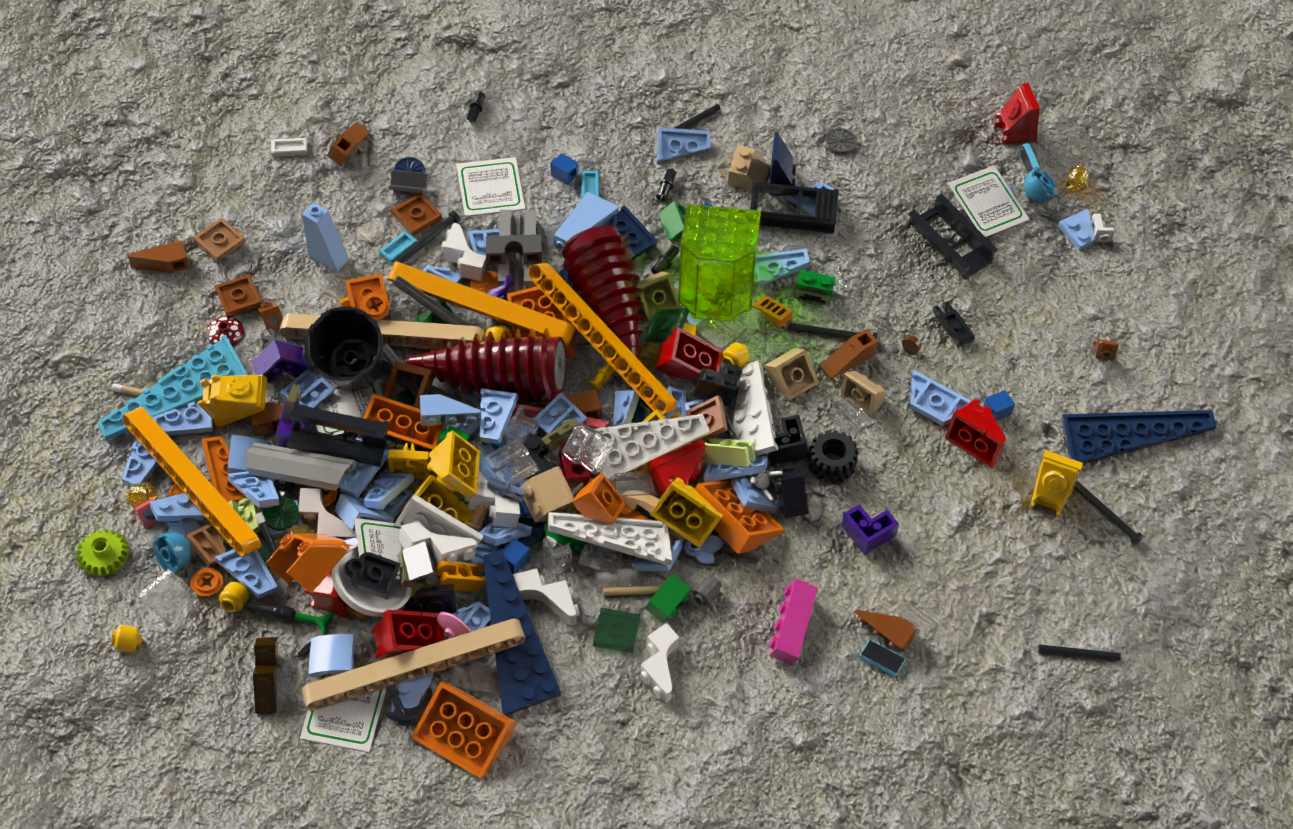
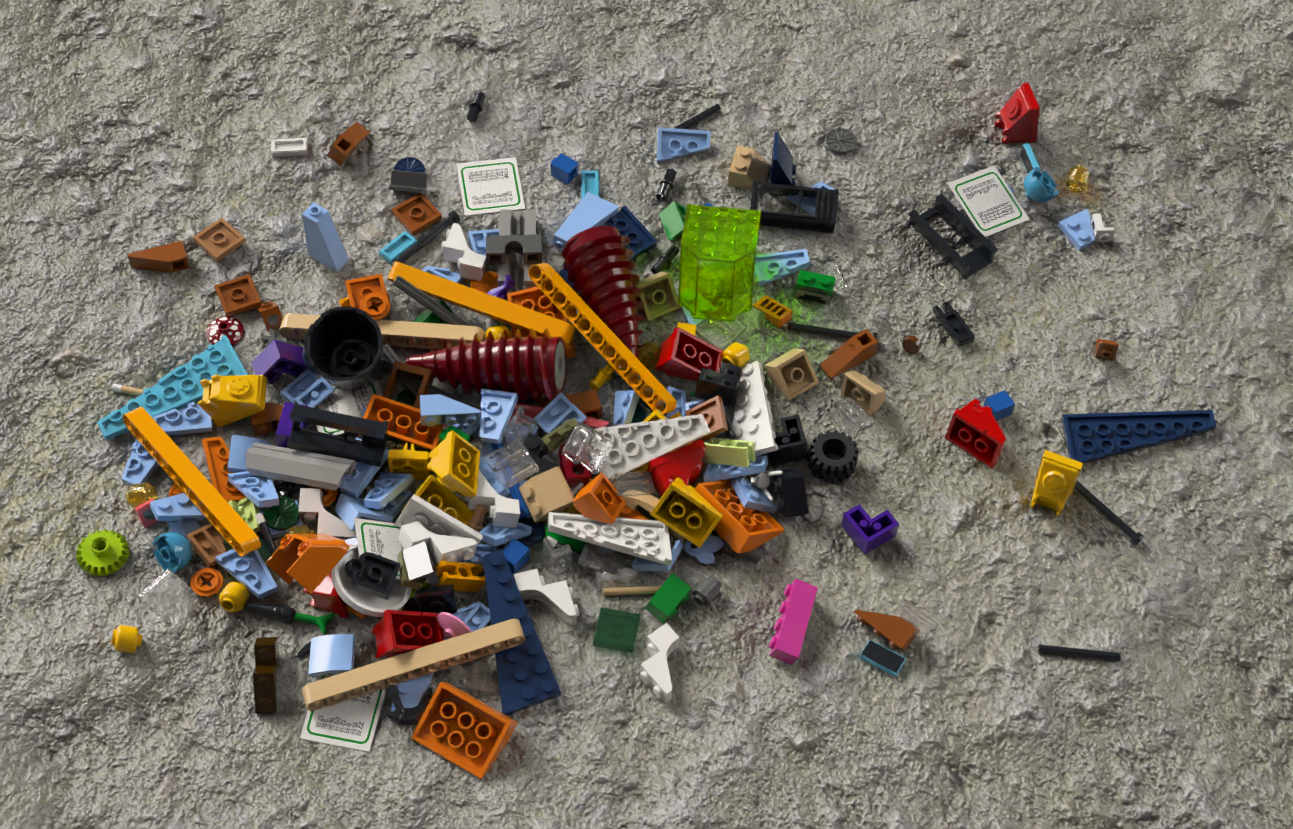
olive wing [281,384,302,422] -> none
sand blue axle [487,477,527,502] -> none
clear green tile [644,308,689,343] -> none
light blue wing [910,370,971,426] -> none

